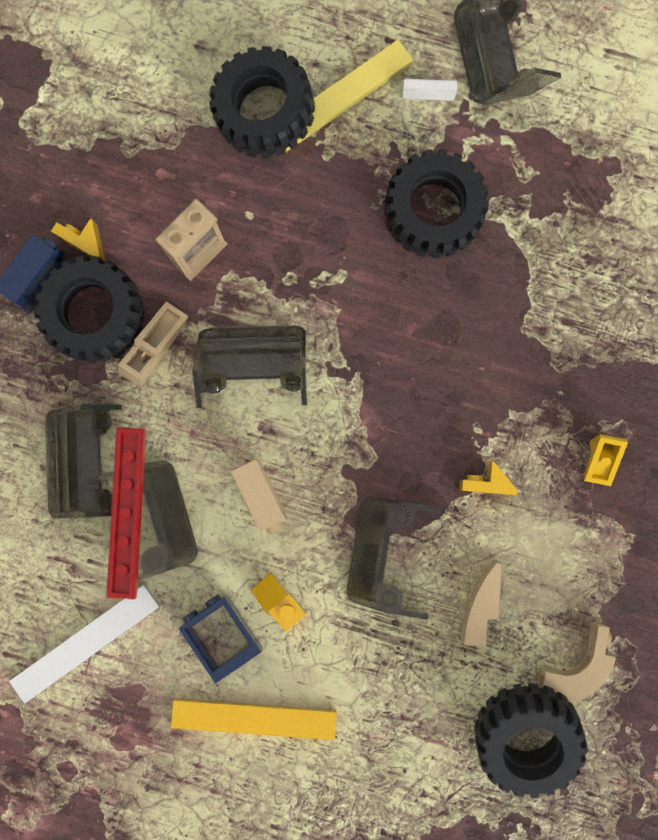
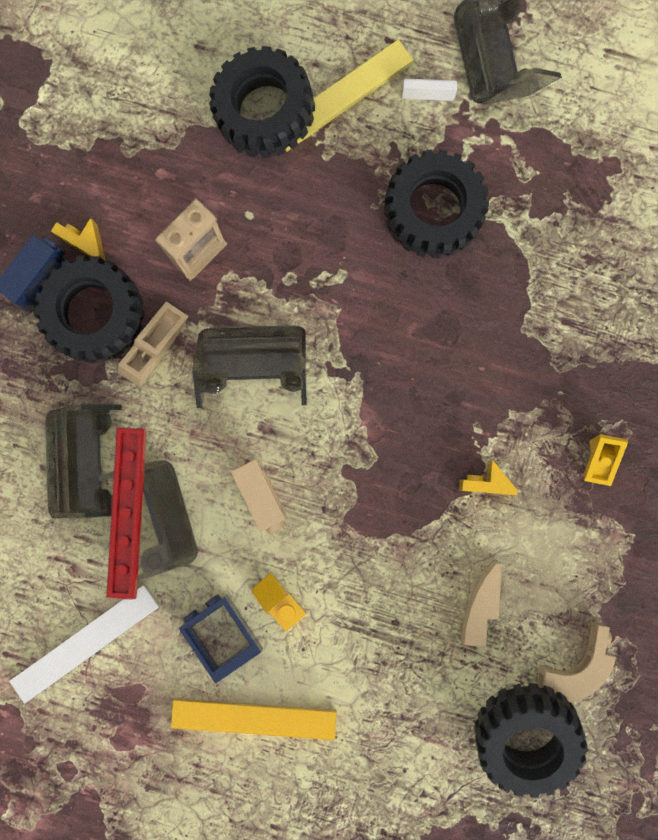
clear smoke windscreen [346,497,445,620] -> none

